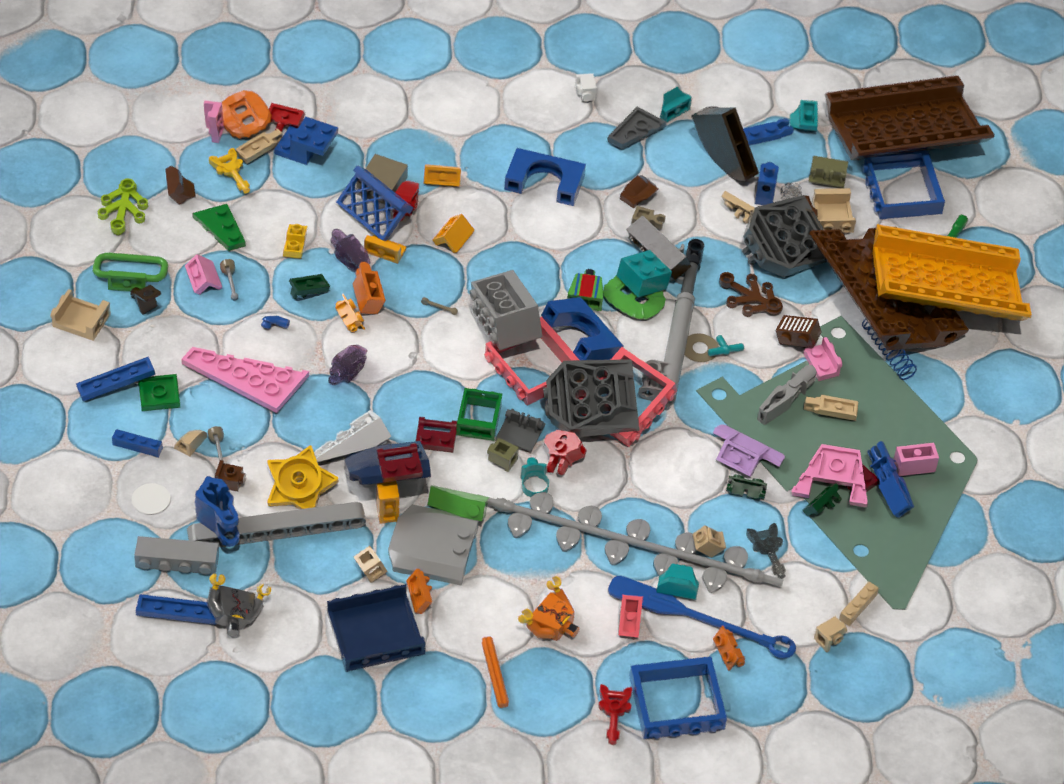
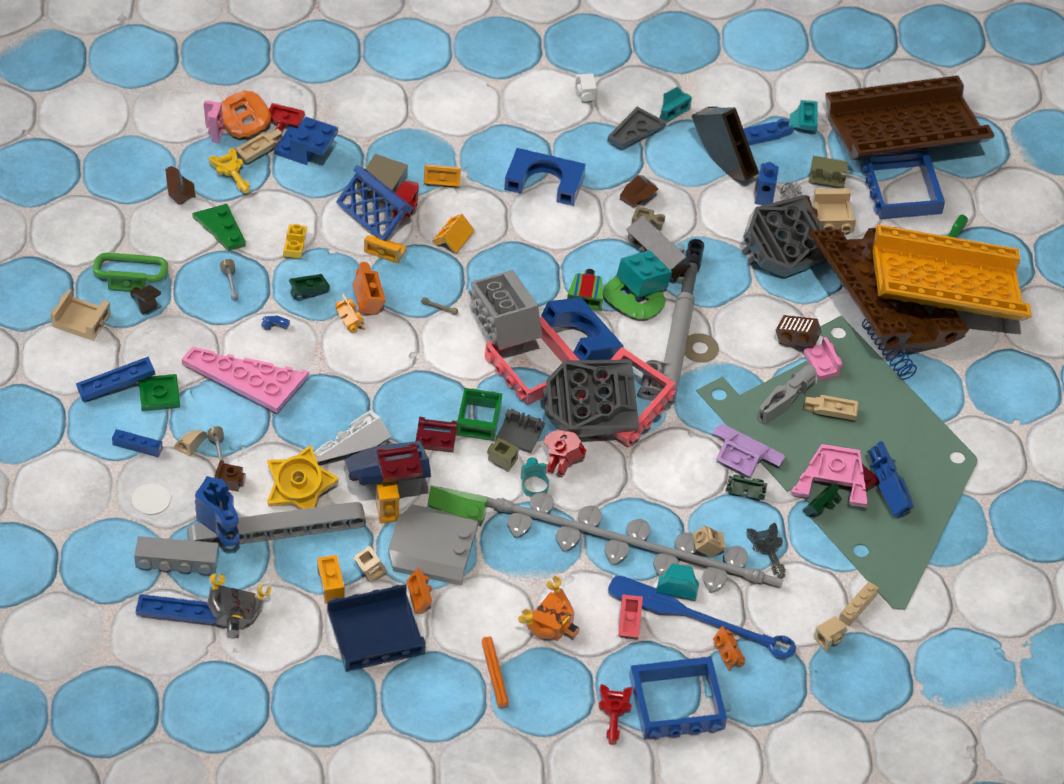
lime plant [97,178,148,235] -> none
bright pink panel [185,254,222,295] -> none
clear purple hinge [328,345,368,386] -> none
clear purple hinge [330,229,371,272] -> none
teal piece [708,335,744,356] -> none
reddish brown plant [719,272,783,317] -> none
tan plate [721,191,755,223] -> none
bright pink brick [894,443,939,476] -> none
none -> light orange panel [317,555,345,604]

